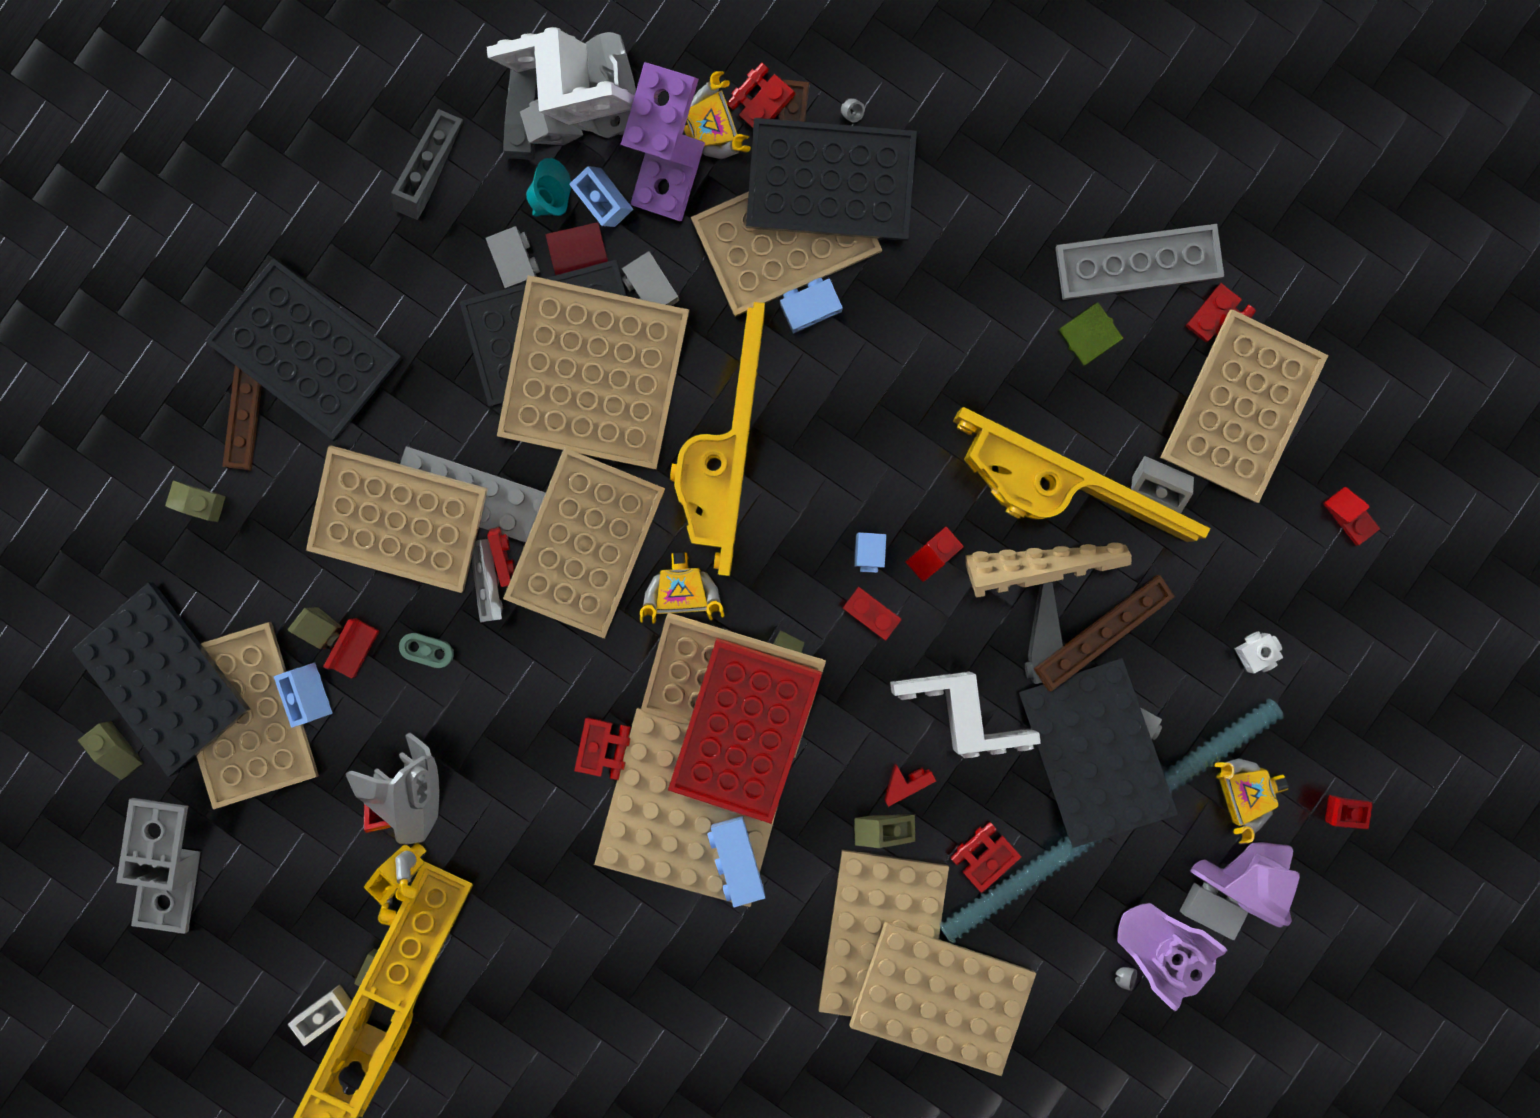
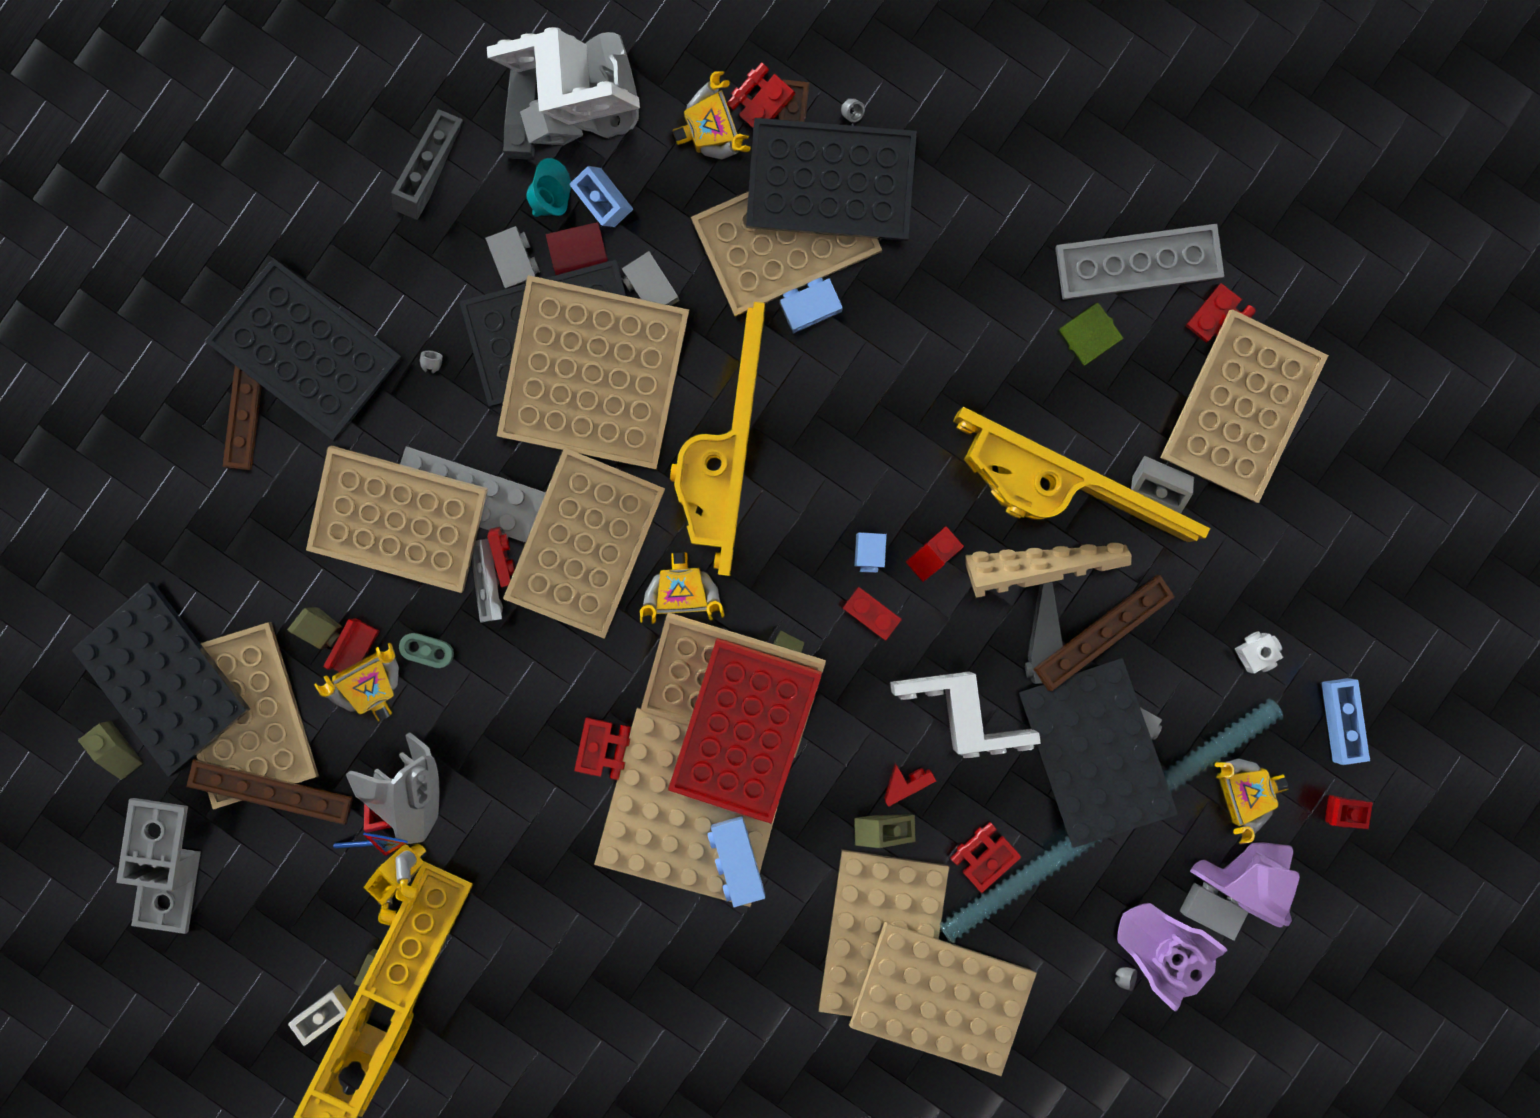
olive slope [165,481,226,522] -> none
light blue brick [273,663,332,728] -> none
medium lavender bracket [621,62,705,221] -> none
red slope [1323,487,1380,546] -> none
none -> reddish brown tile [186,760,353,825]
none -> torso [314,643,399,721]
none -> blue piece [333,832,408,856]
none -> light grey hinge [420,351,443,373]
none -> light blue brick [1321,678,1370,765]

